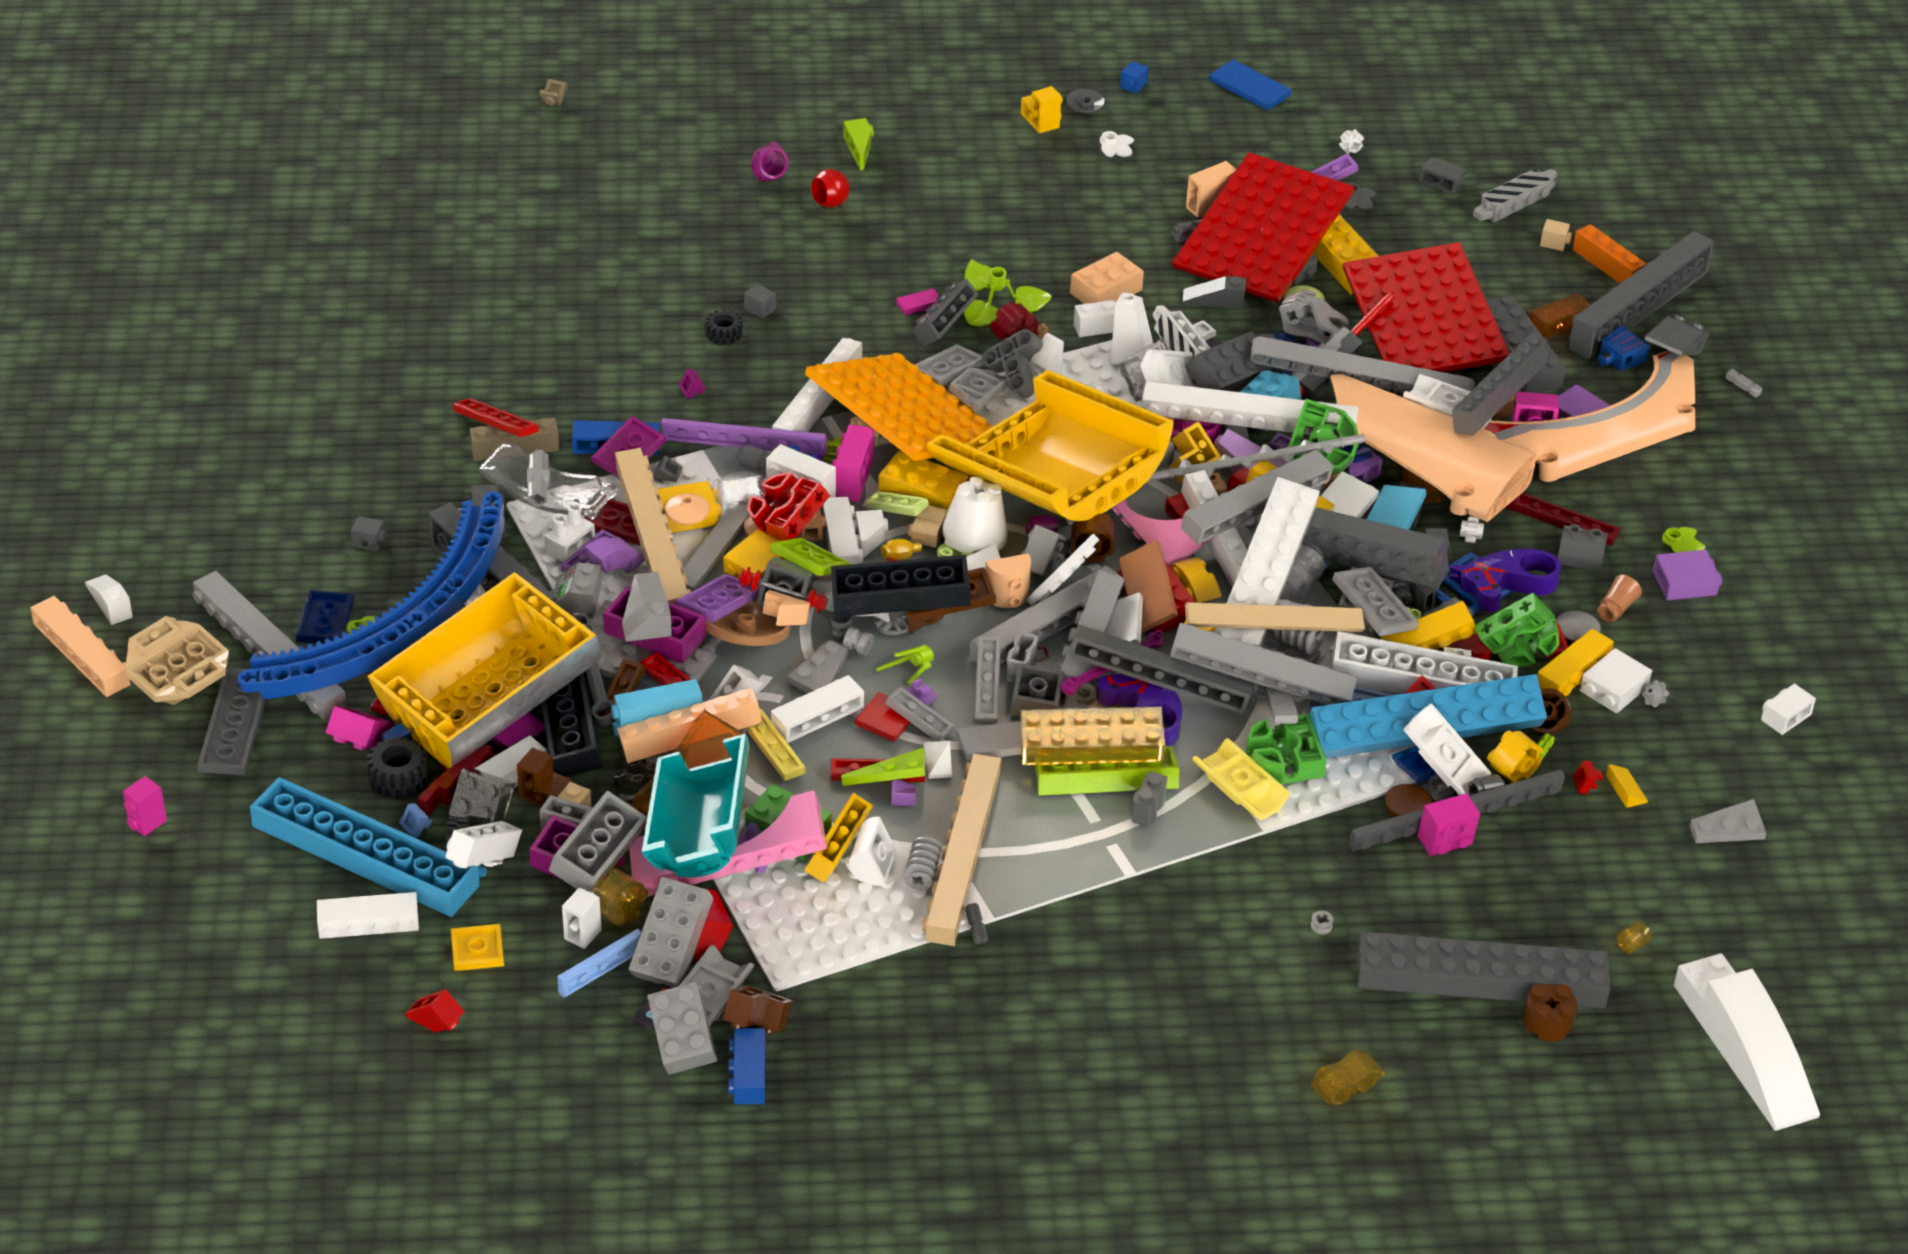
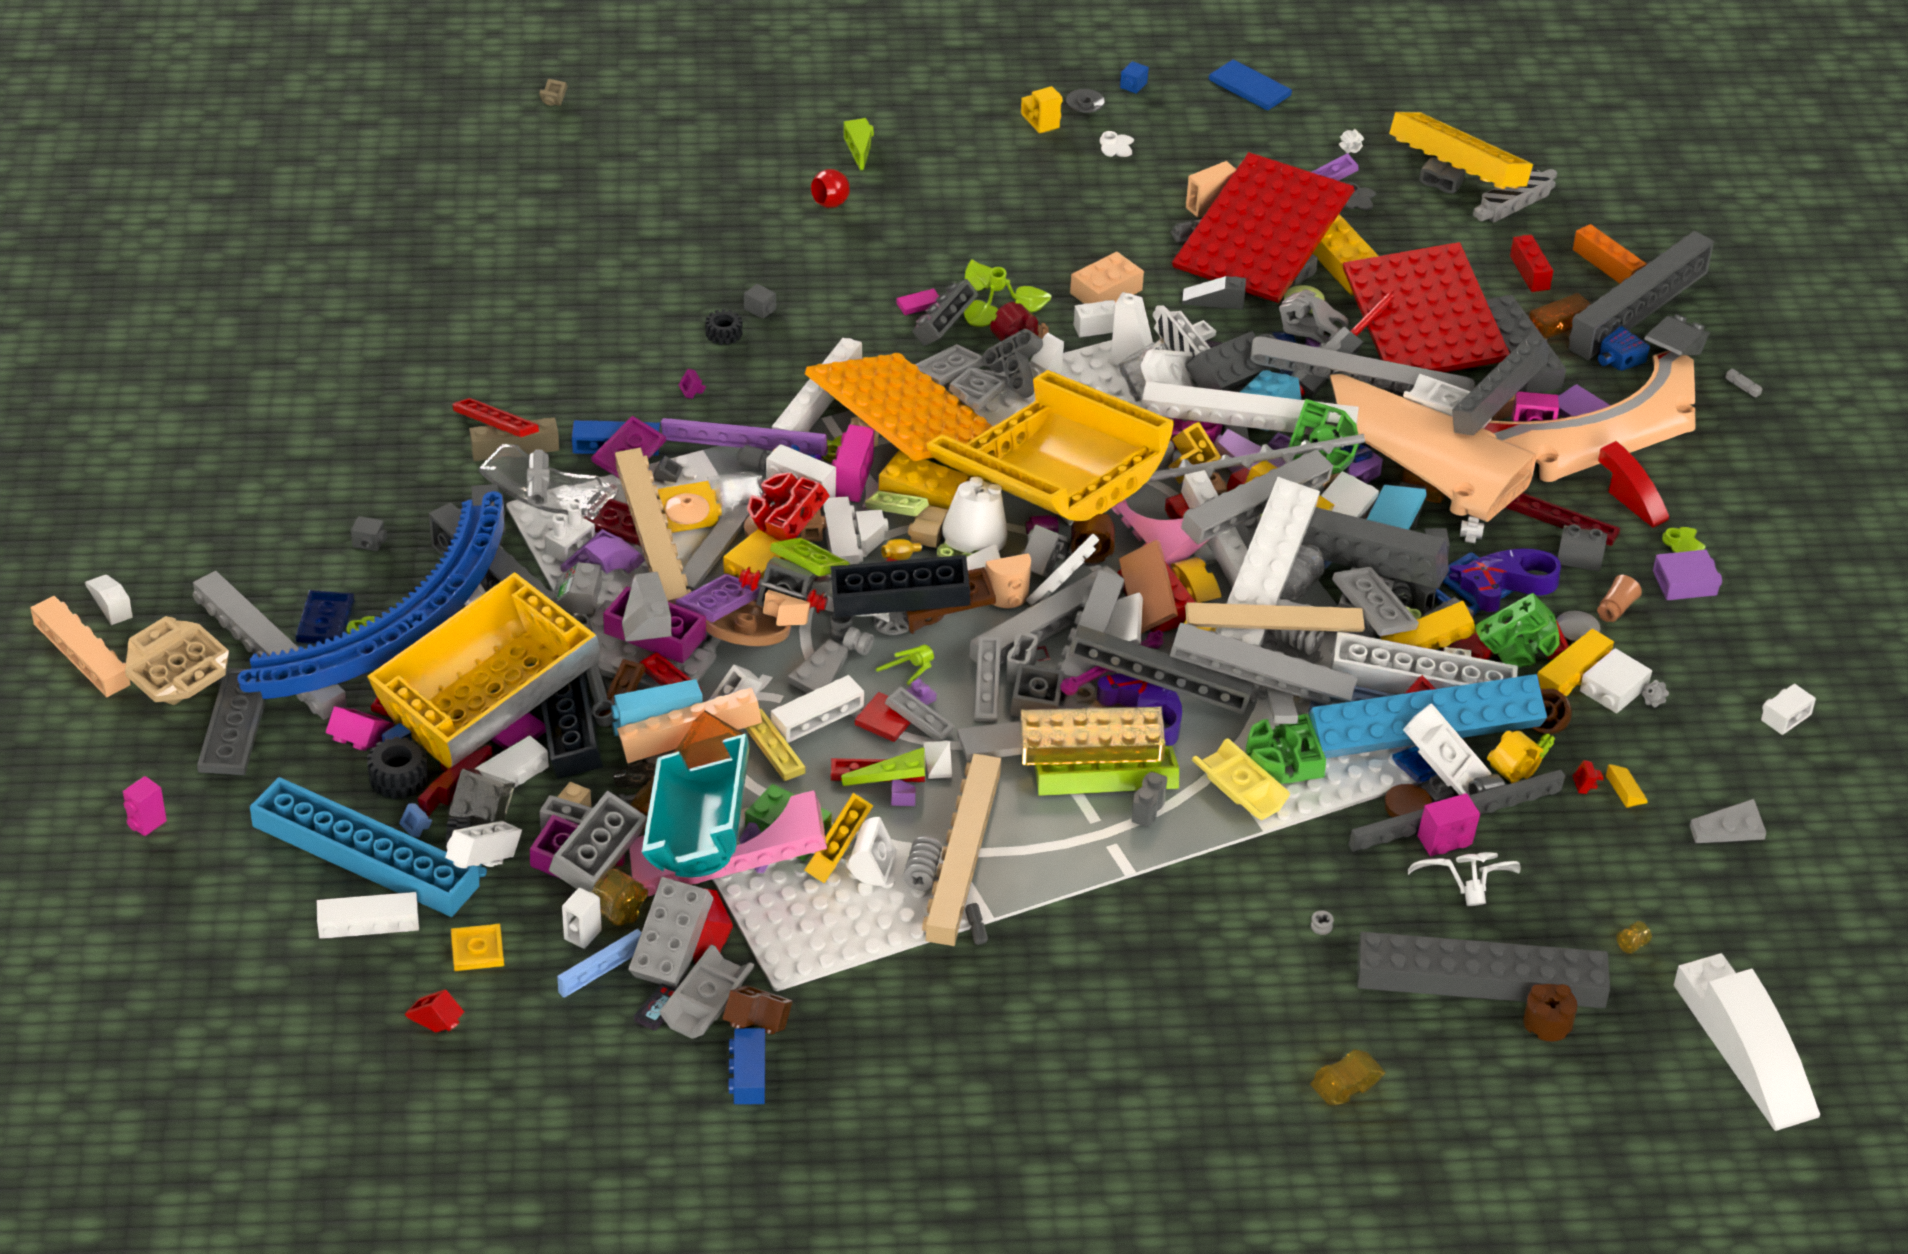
reddish brown brick [517,747,574,807] -> none
light grey brick [647,982,717,1075] -> none
magenta helmet [751,141,789,182] -> none
tan brick [1540,219,1572,251] -> none
none -> yellow brick [1389,112,1533,189]
none -> white plant [1408,852,1521,906]
none -> red brick [1510,235,1554,292]
none -> red slope [1598,441,1669,528]

